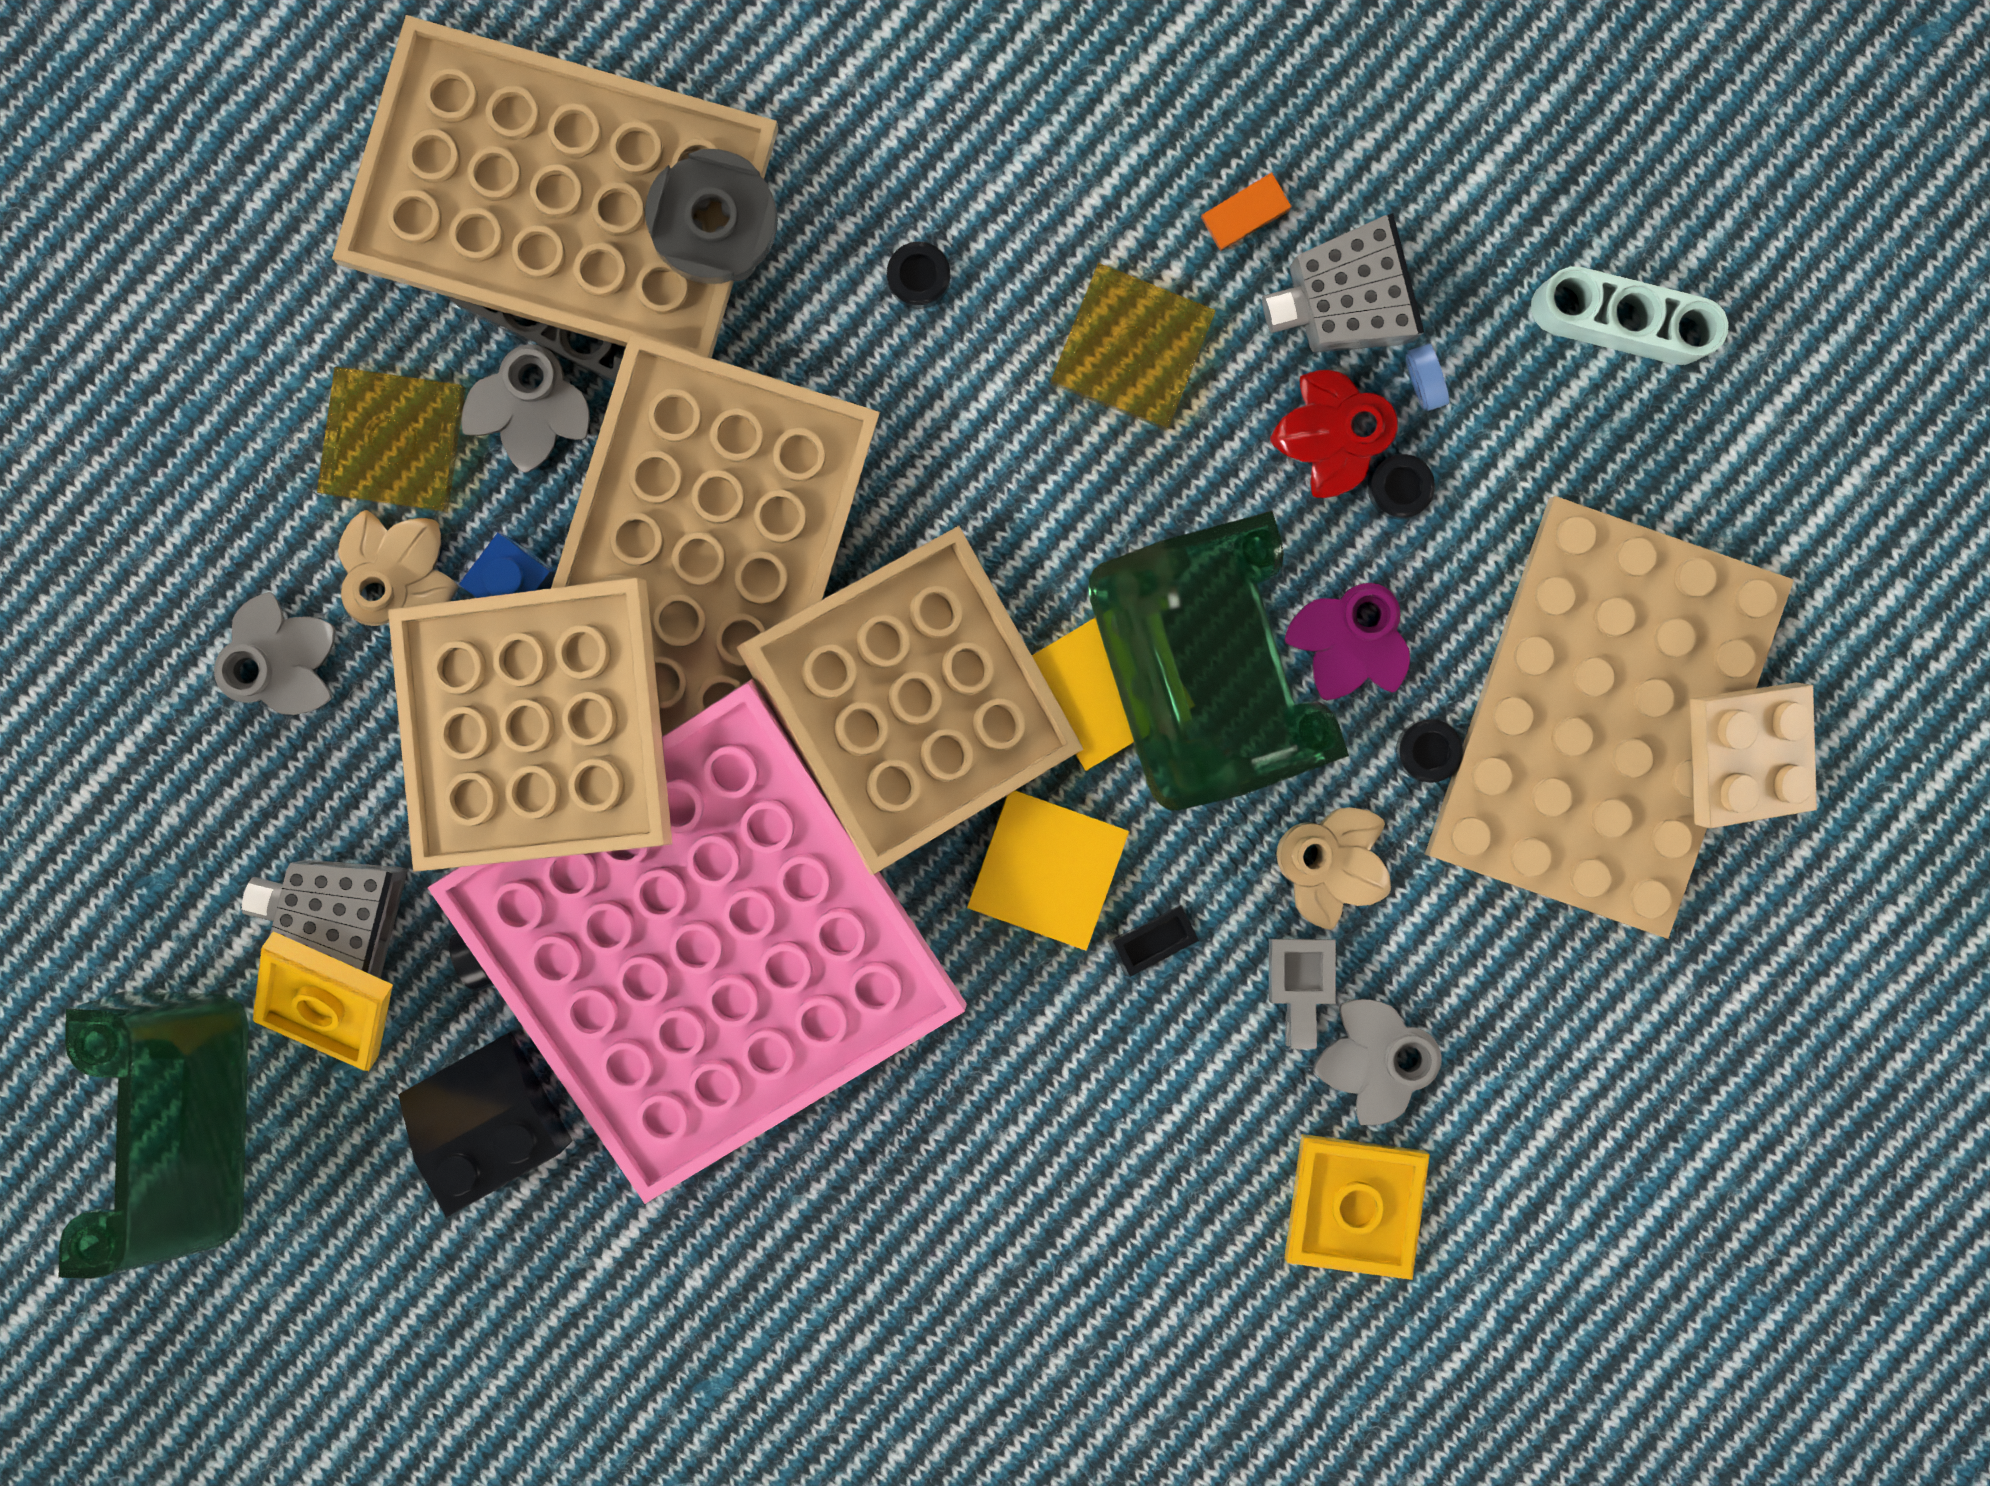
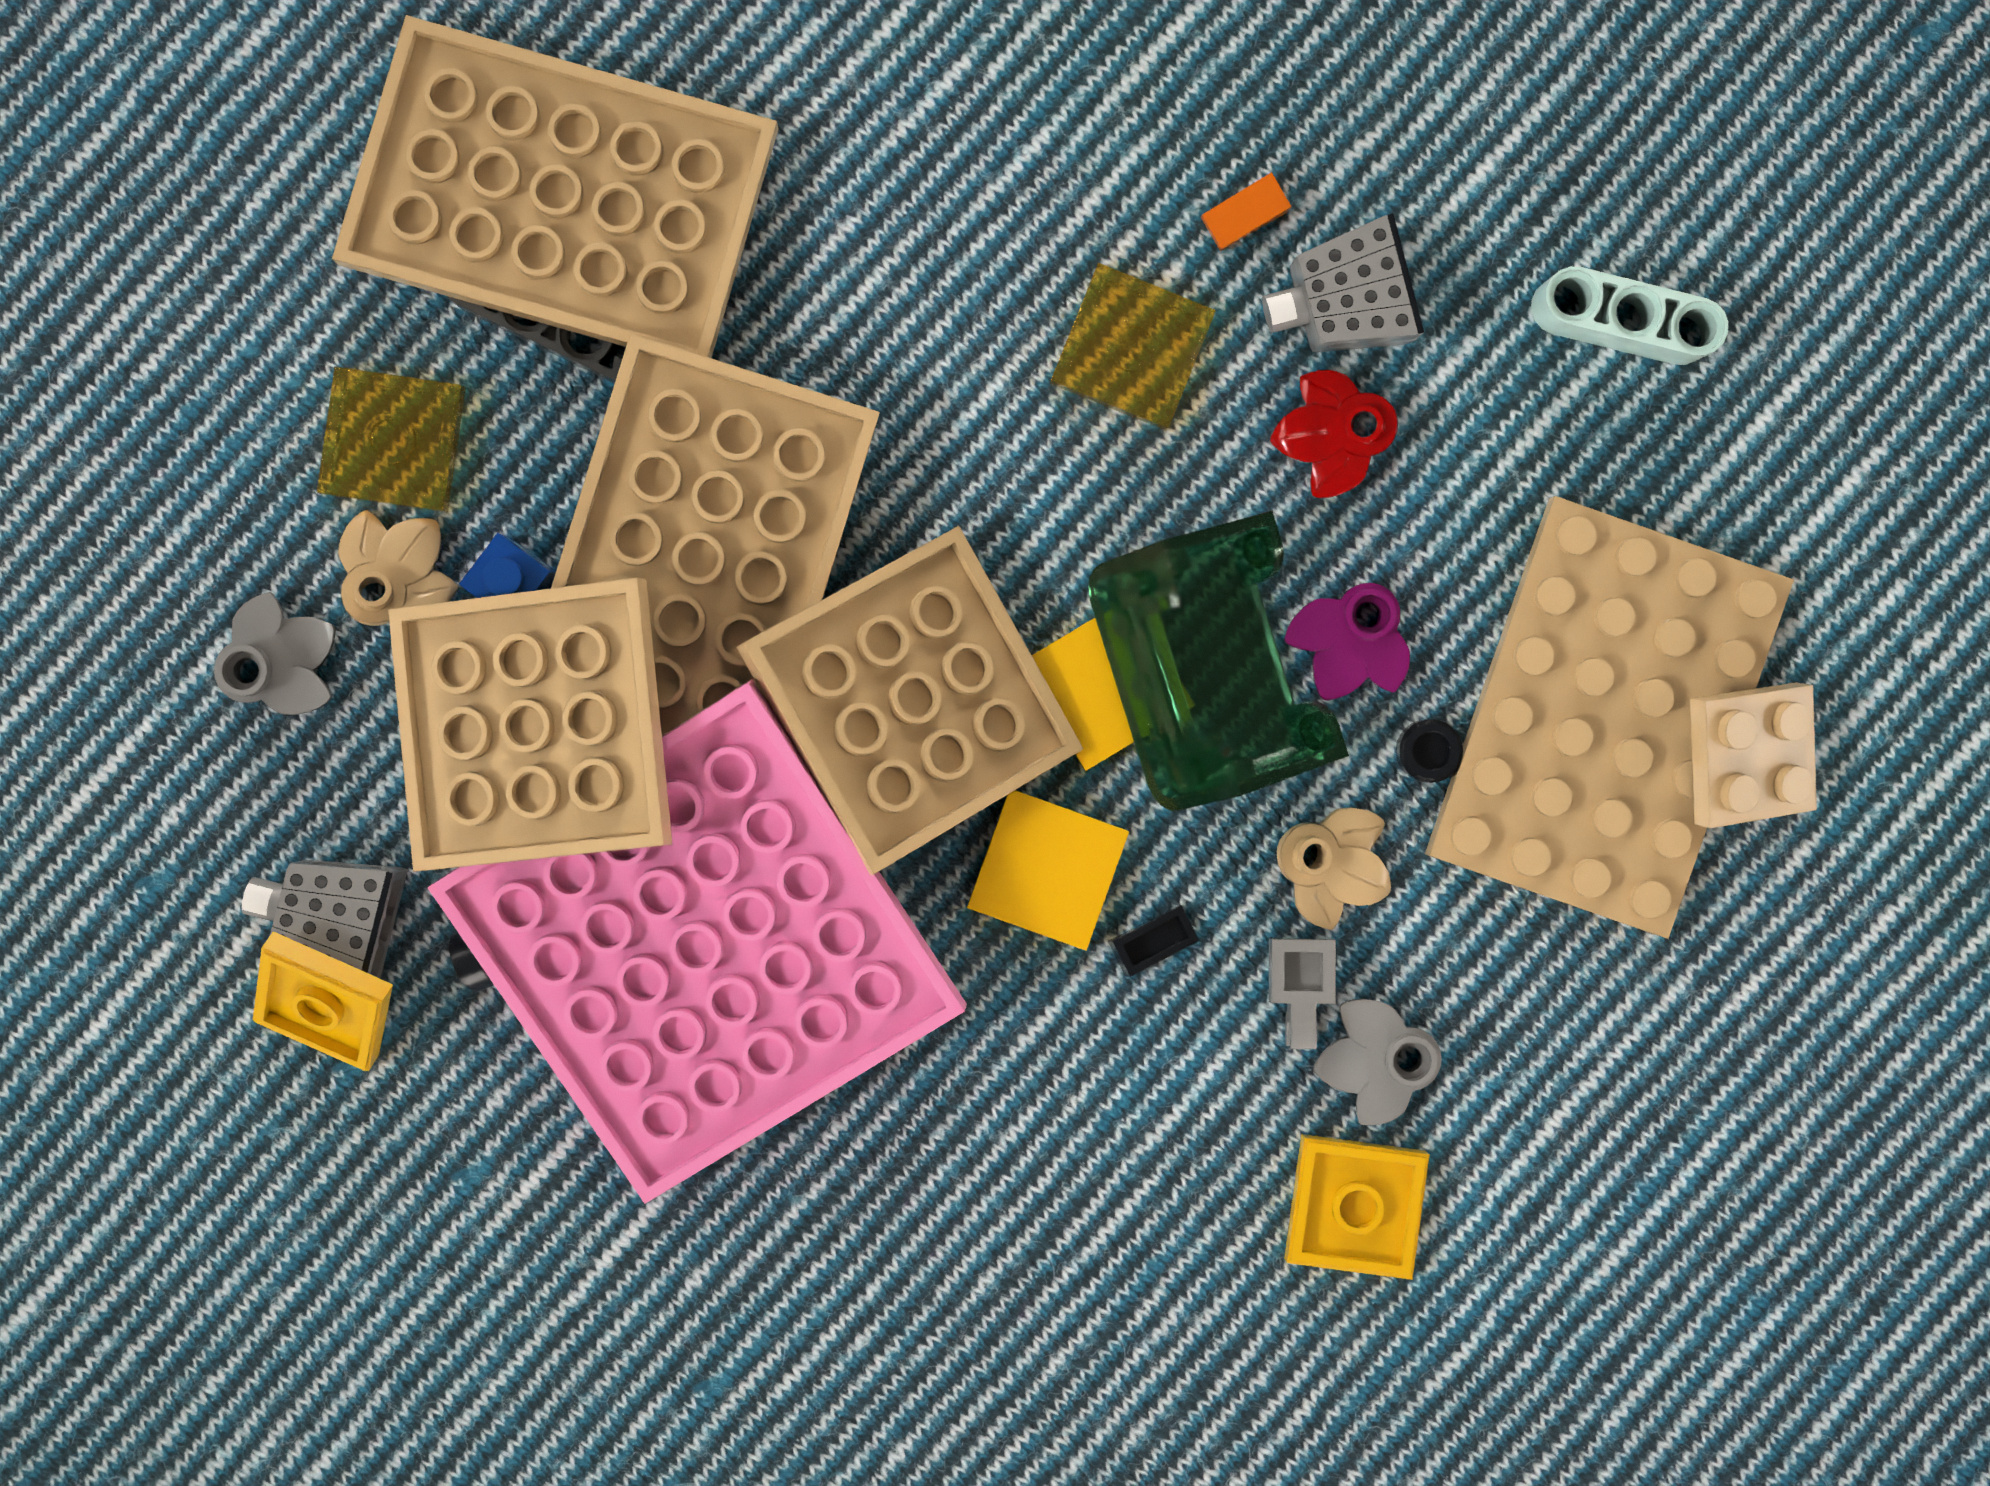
clear green windscreen [58,991,249,1279] -> none
black slope [398,1031,573,1218] -> none
light grey plate [461,344,590,473] -> none
dark grey plate [645,149,778,284] -> none
black tile [887,241,951,309] -> none
black tile [1368,454,1435,520] -> none
medium blue tile [1406,343,1449,411] -> none

